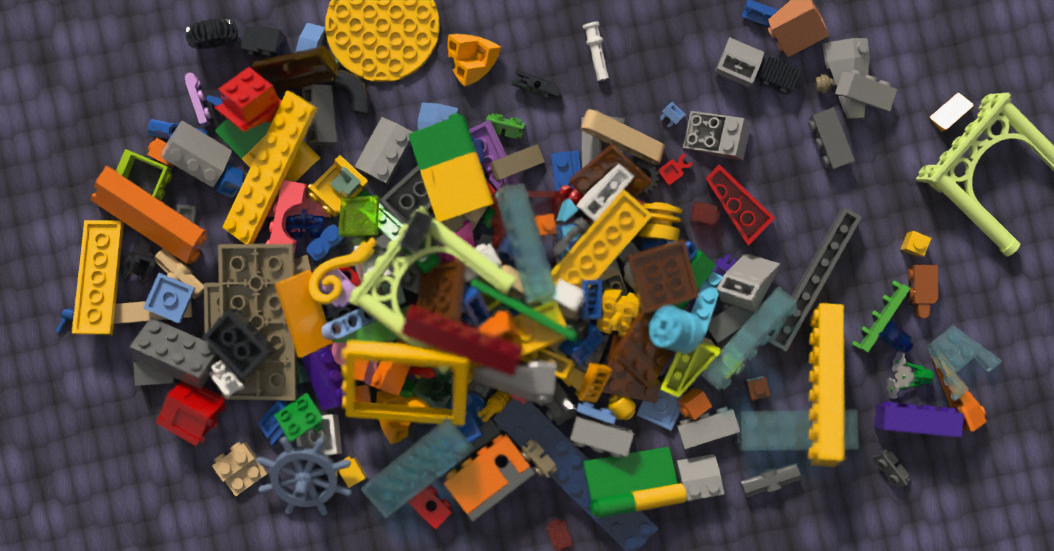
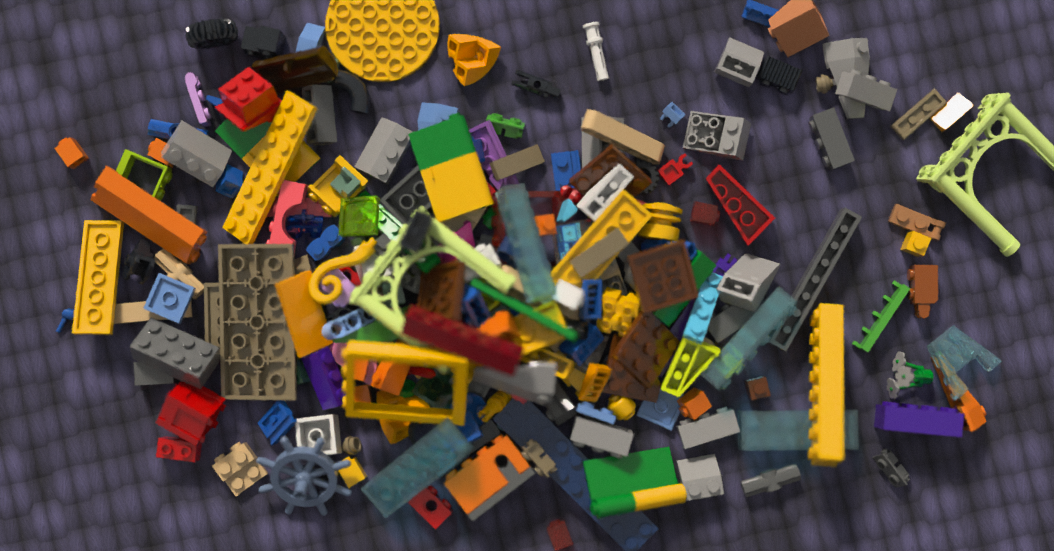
black brick [202,308,277,379] -> none
white hips [209,361,244,398] -> none
green hinge [274,393,324,442] -> none
dark grey hinge [552,218,589,254] -> none
medium azure wheel [649,306,703,354] -> none
clear blue hips [878,321,914,353] -> none
none -> orange brick [54,137,89,169]
none -> red brick [156,436,202,462]
none -> dark tan plate [341,436,362,455]
none -> dark tan tile [569,227,629,277]
none -> medium nougat plate [888,204,946,241]
none -> dark tan tile [890,88,947,140]

